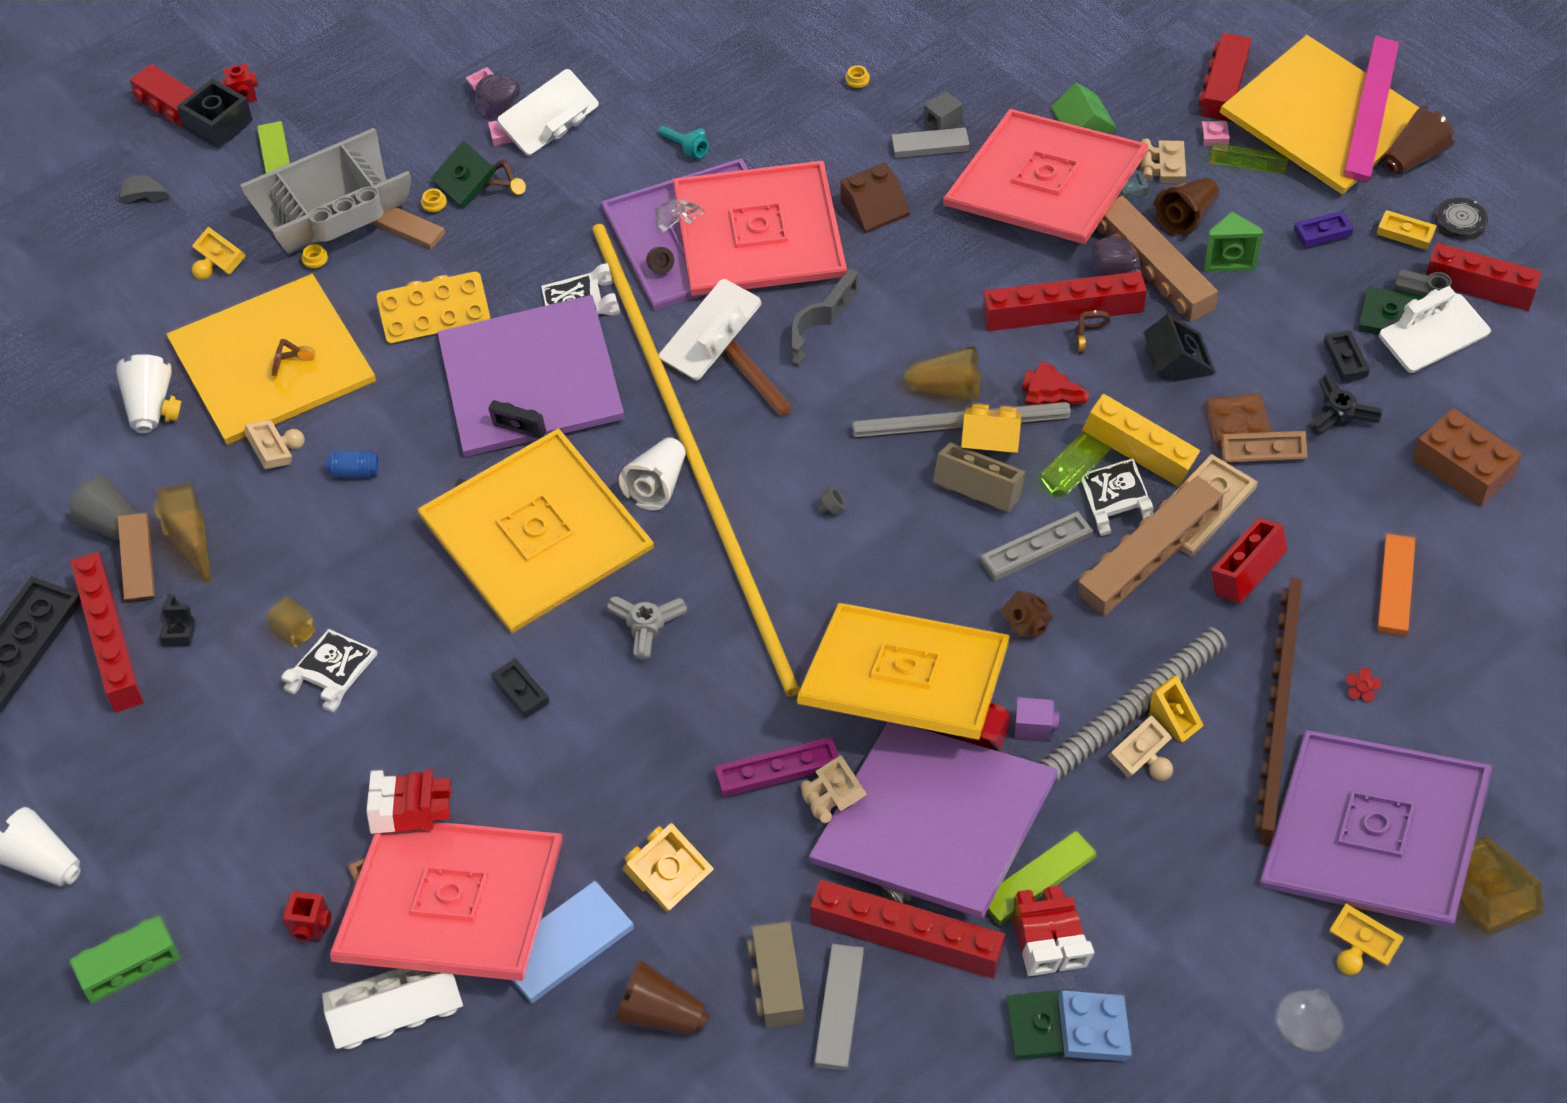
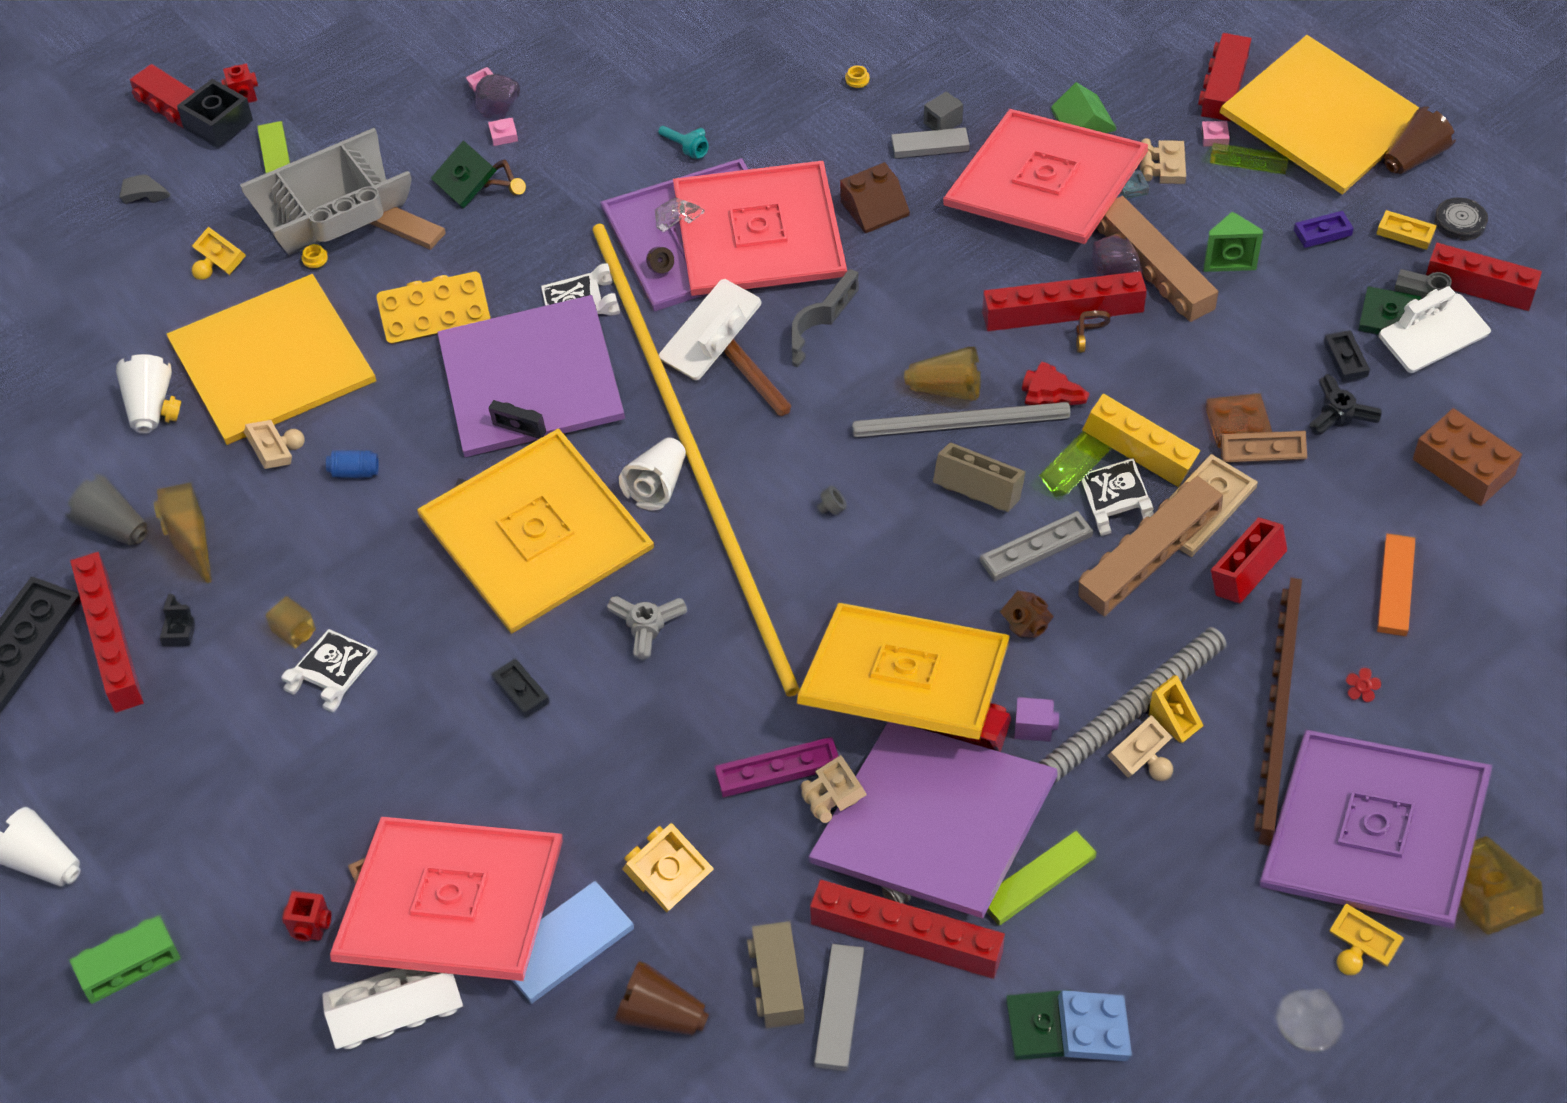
medium nougat tile [118,513,155,601] -> none
reddish brown piece [272,339,316,376] -> none
red hips [367,769,452,834] -> none
yellow plate [421,189,447,212] -> none
white bracket [497,69,598,156] -> none
yellow brick [961,404,1022,453] -> none
hips [1011,885,1094,976] -> none
black slope [1143,313,1216,382] -> none
reddish brown cone [1153,178,1219,237] -> none
dark pink tile [1343,36,1399,183] -> none

